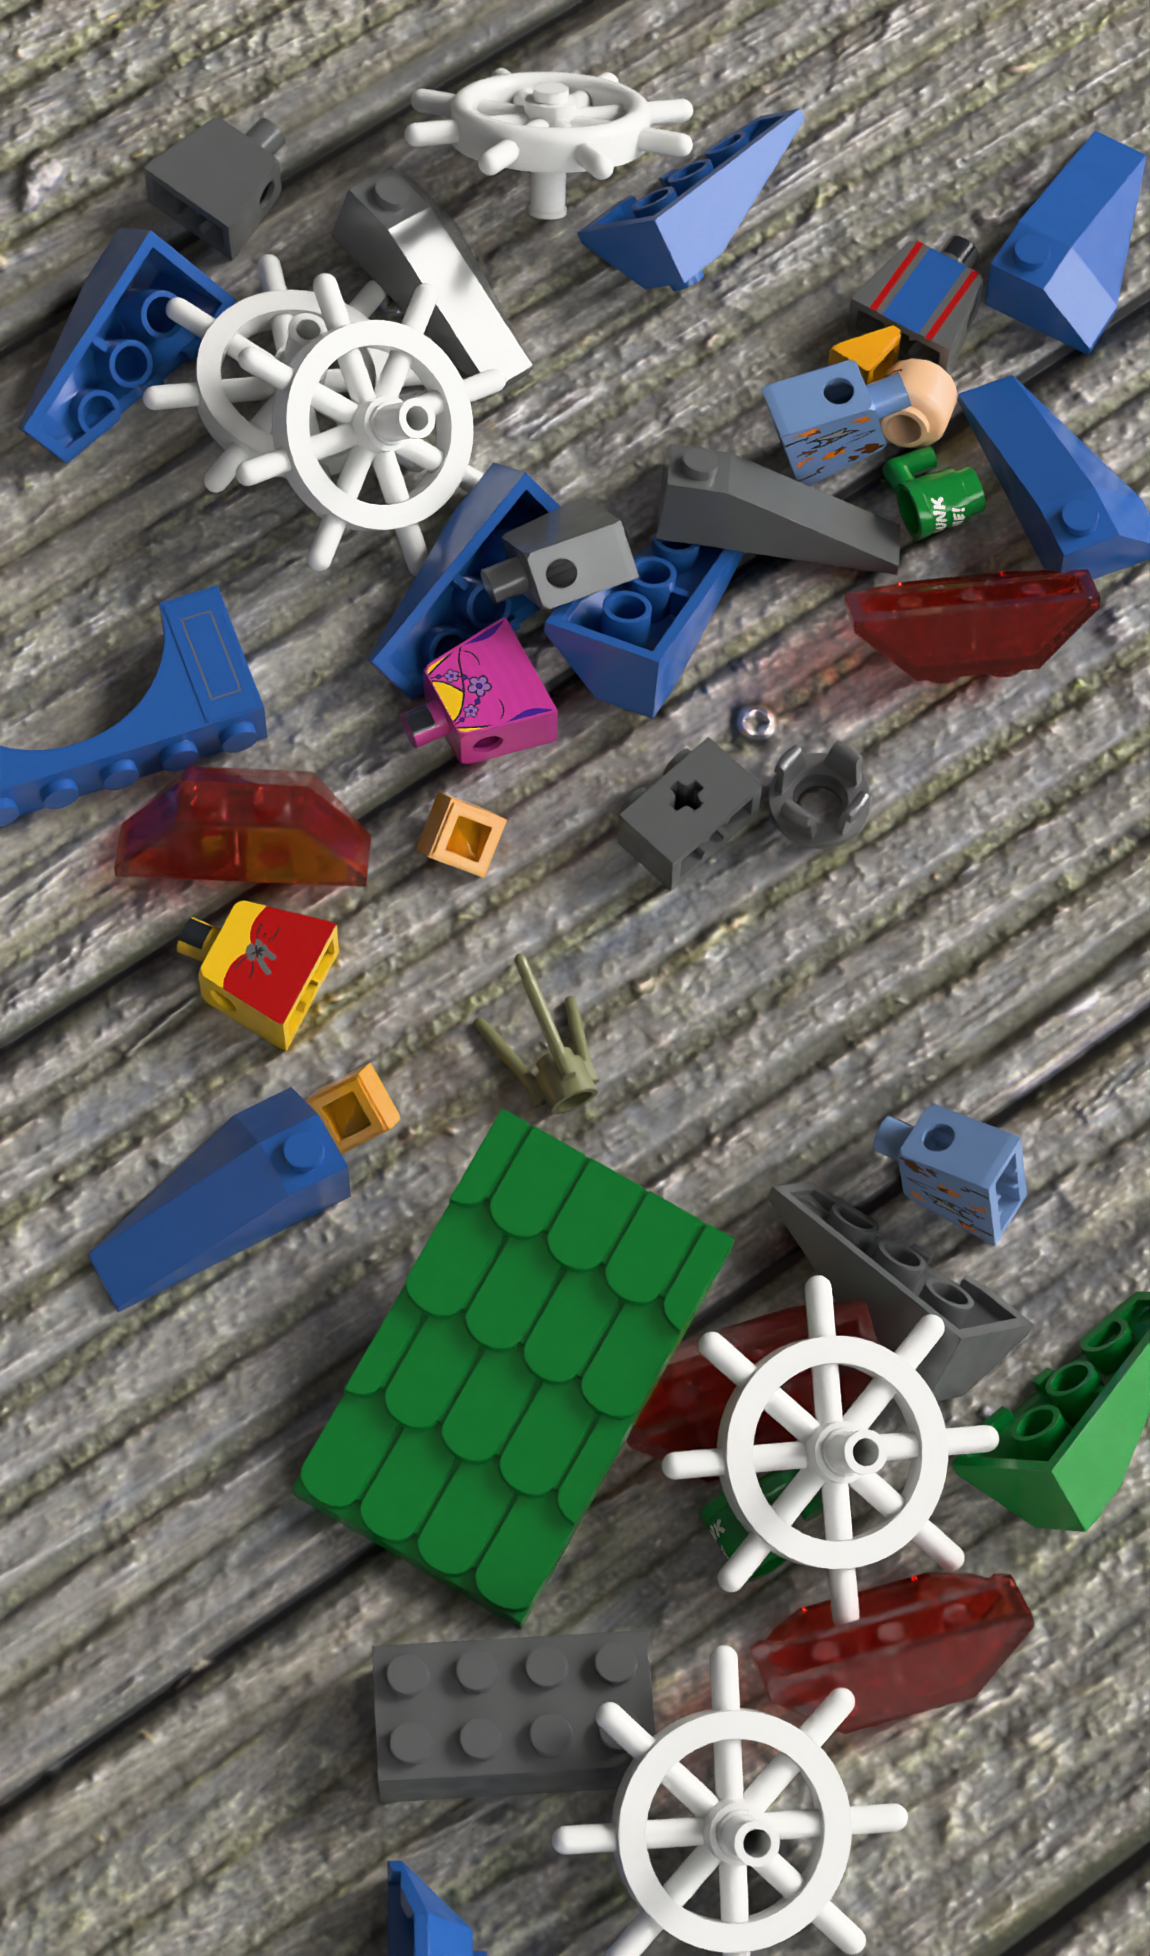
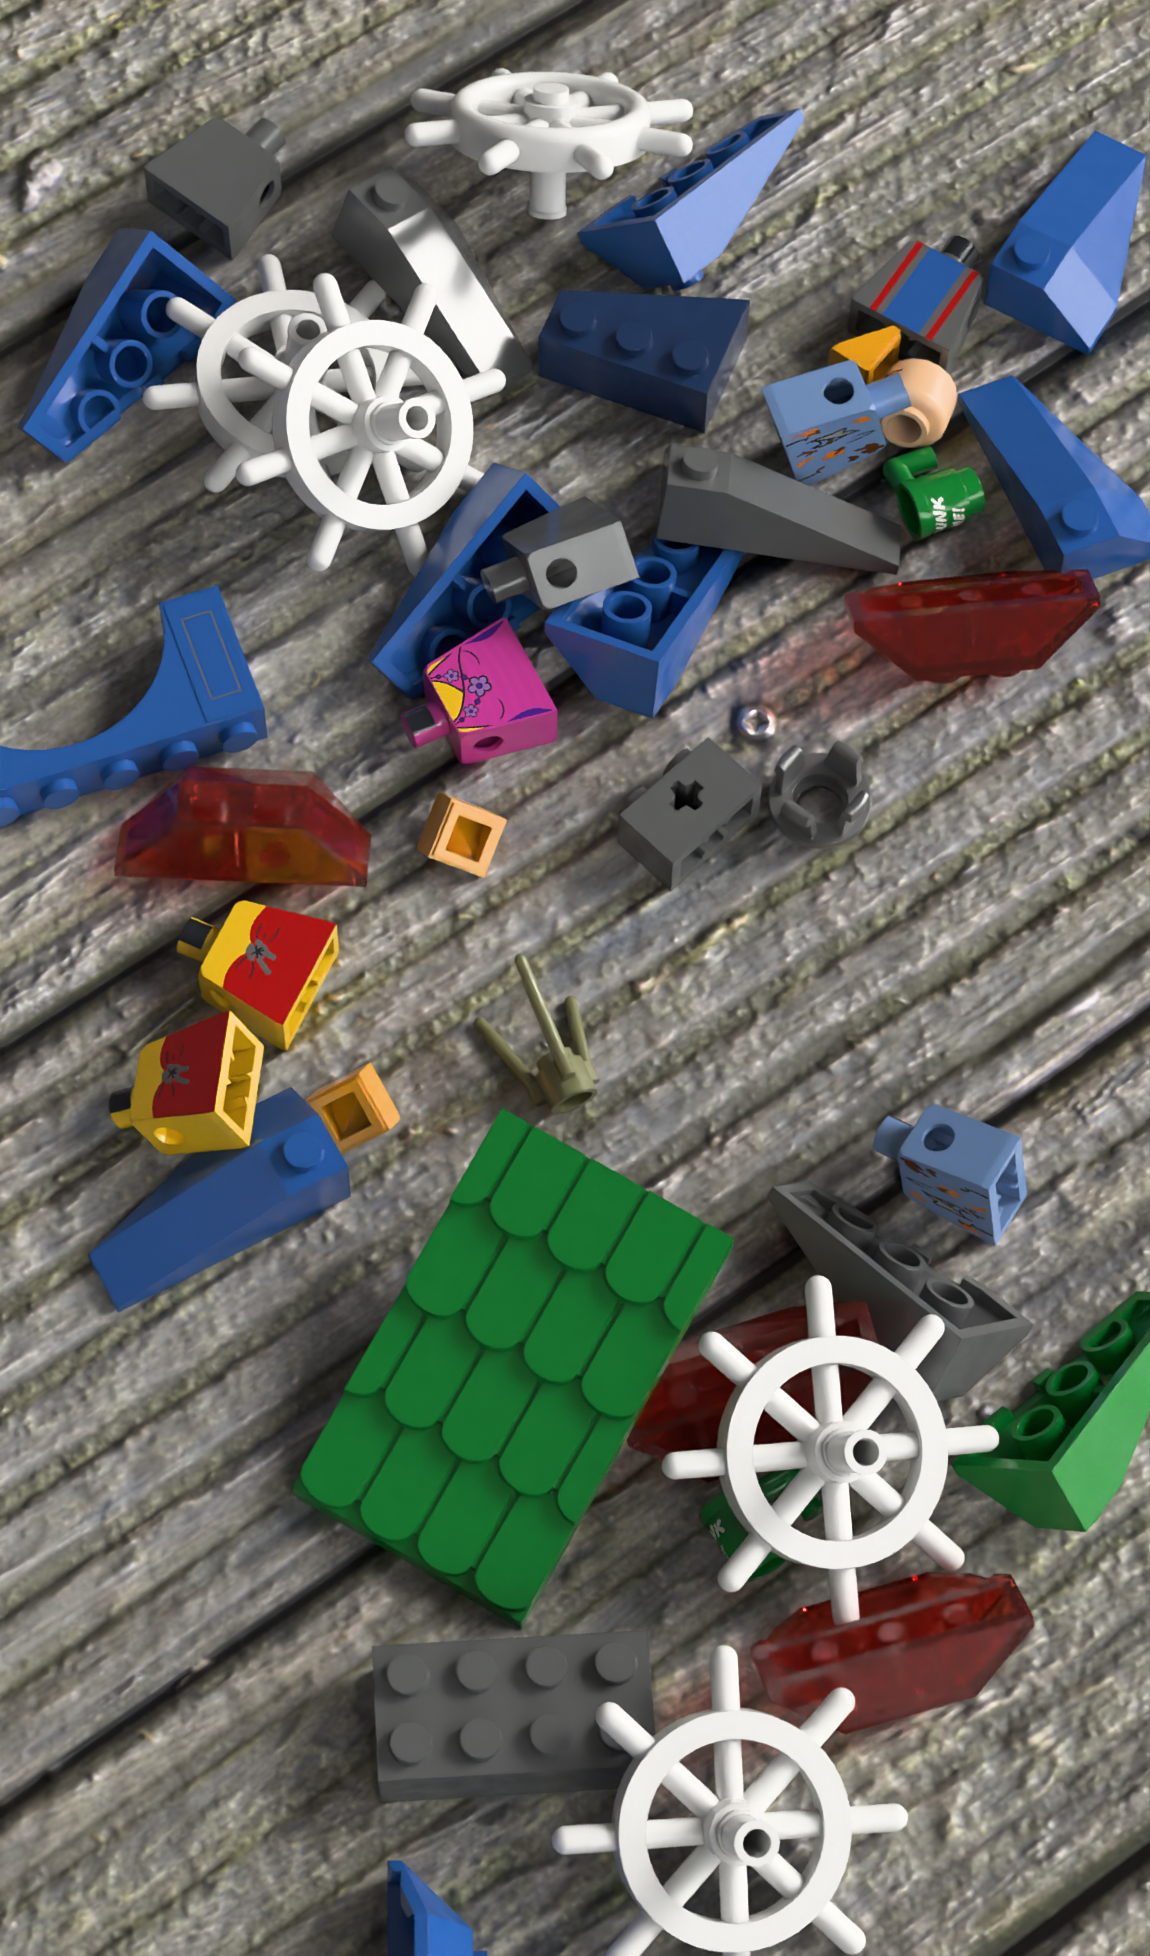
none -> yellow torso [109,1010,264,1155]
none -> dark blue wedge [538,290,750,433]

